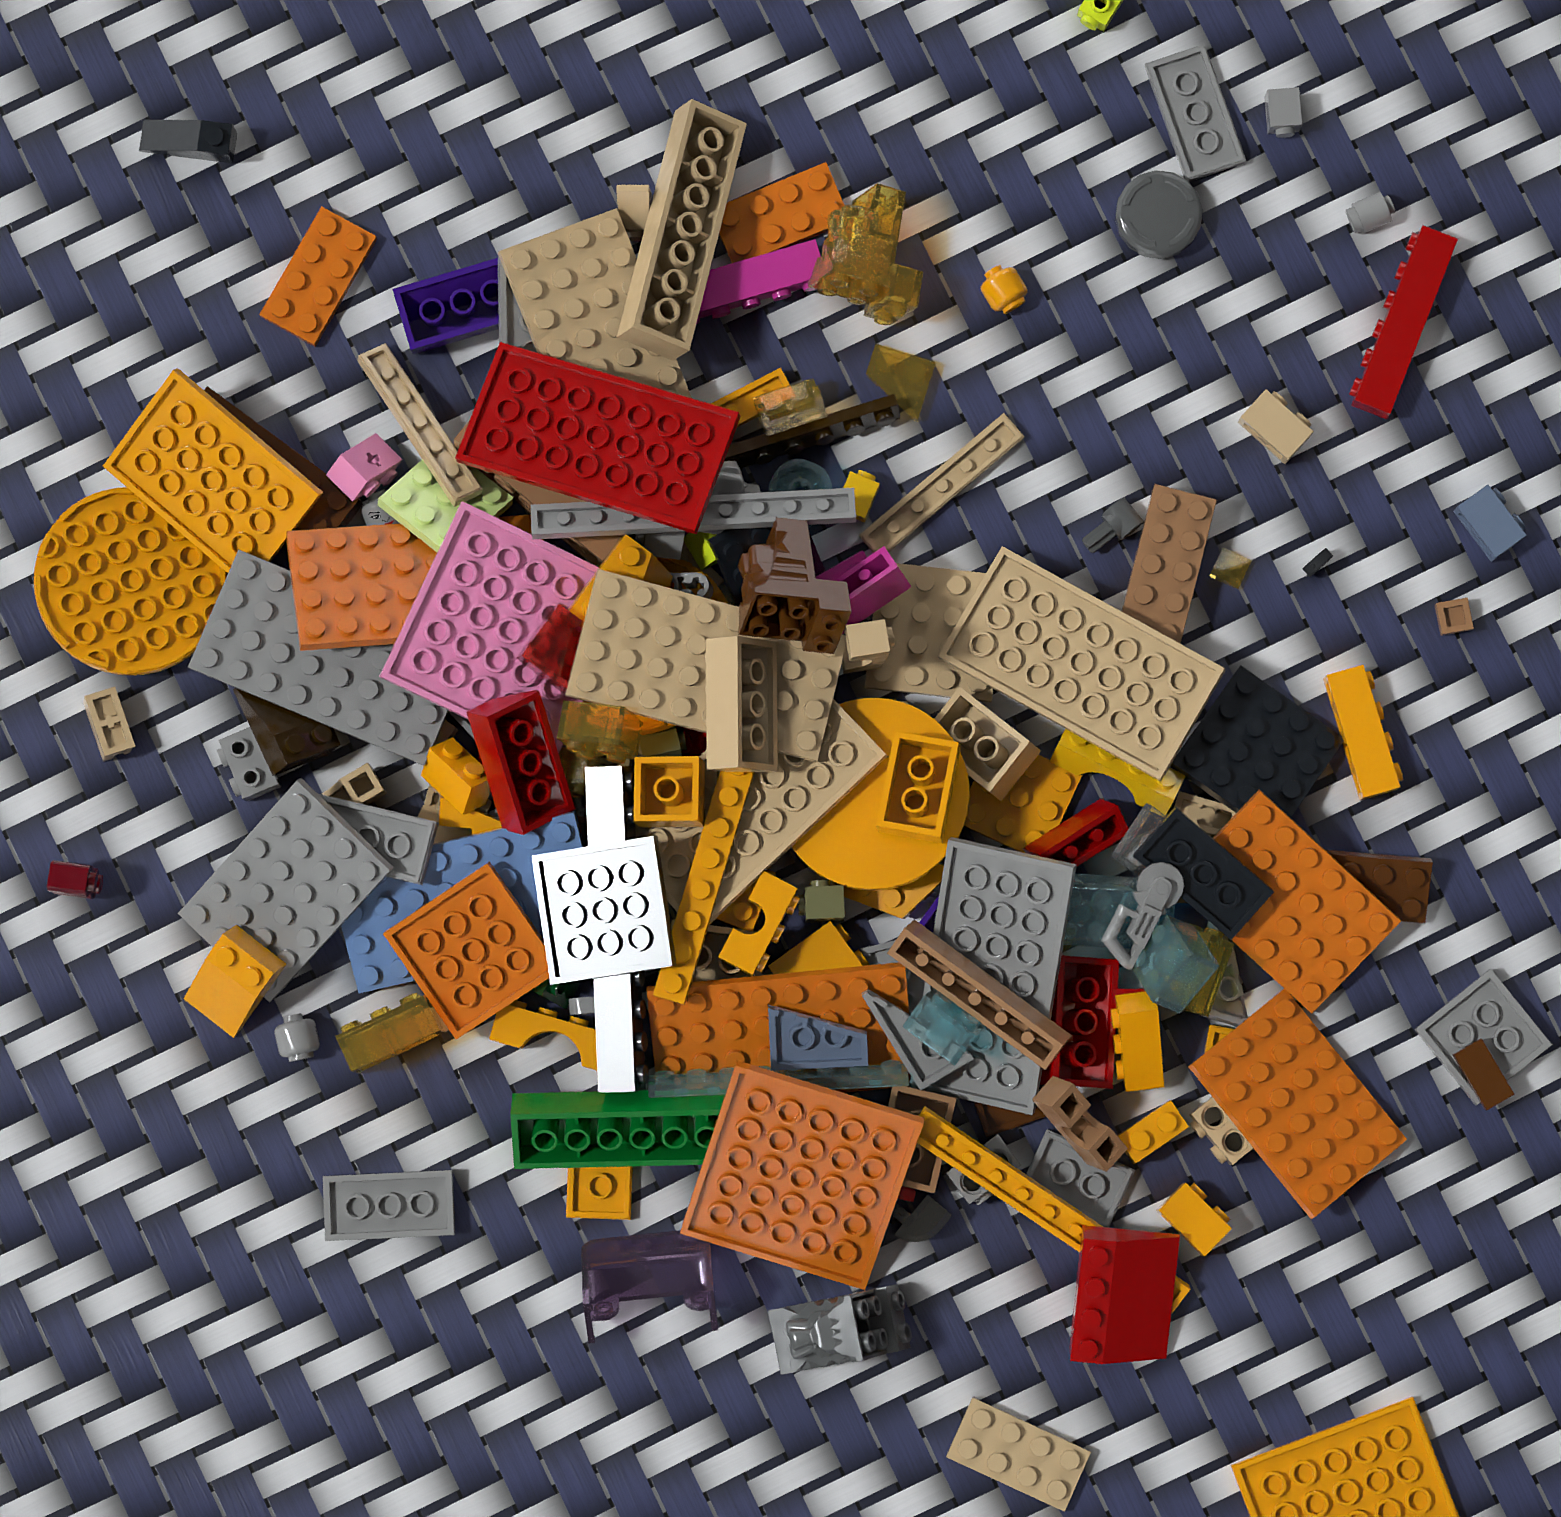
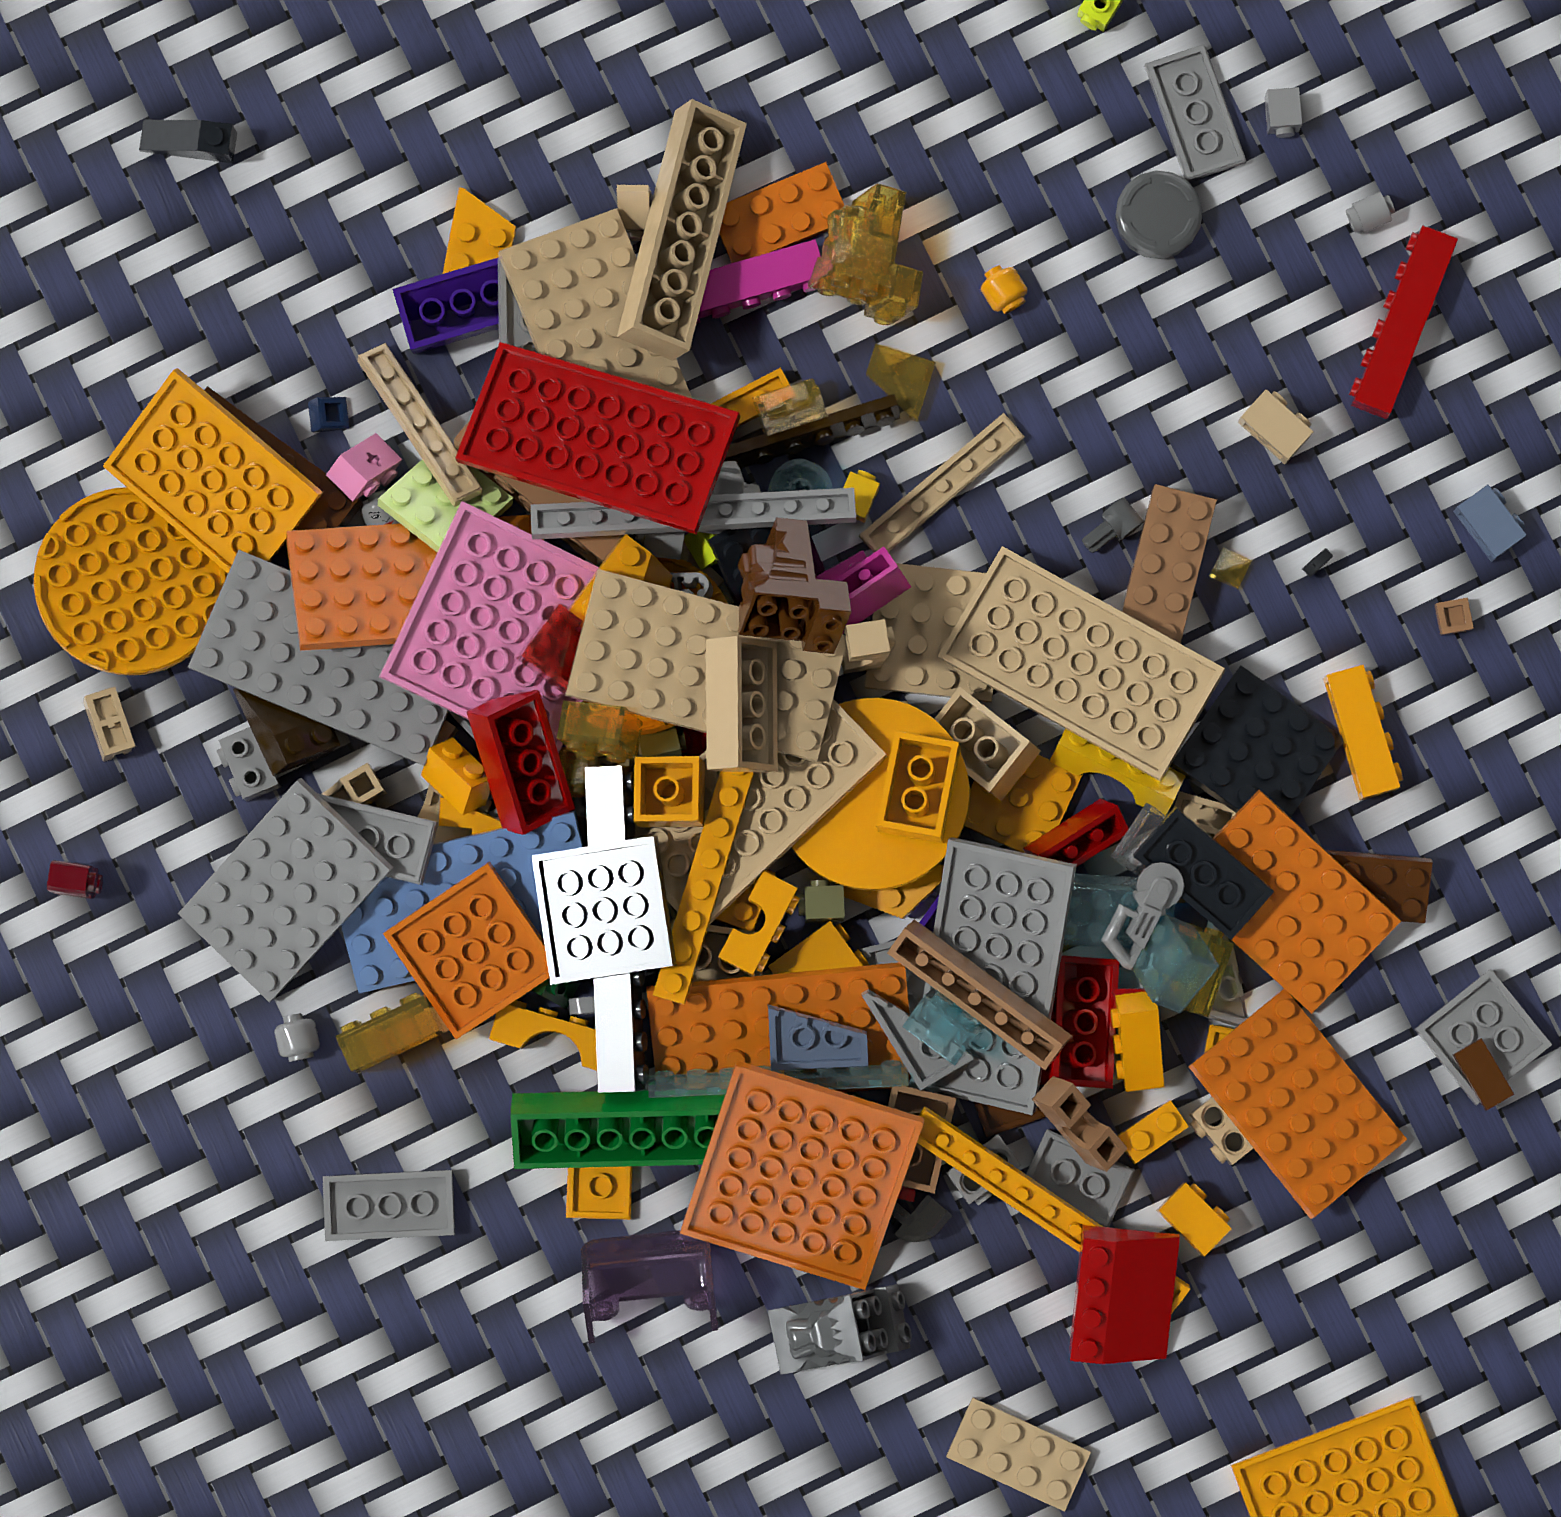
light orange slope [184,925,287,1038] -> none
orange plate [259,206,377,347] -> none
none -> dark blue slope [308,397,349,432]
none -> light orange wing [442,187,516,274]

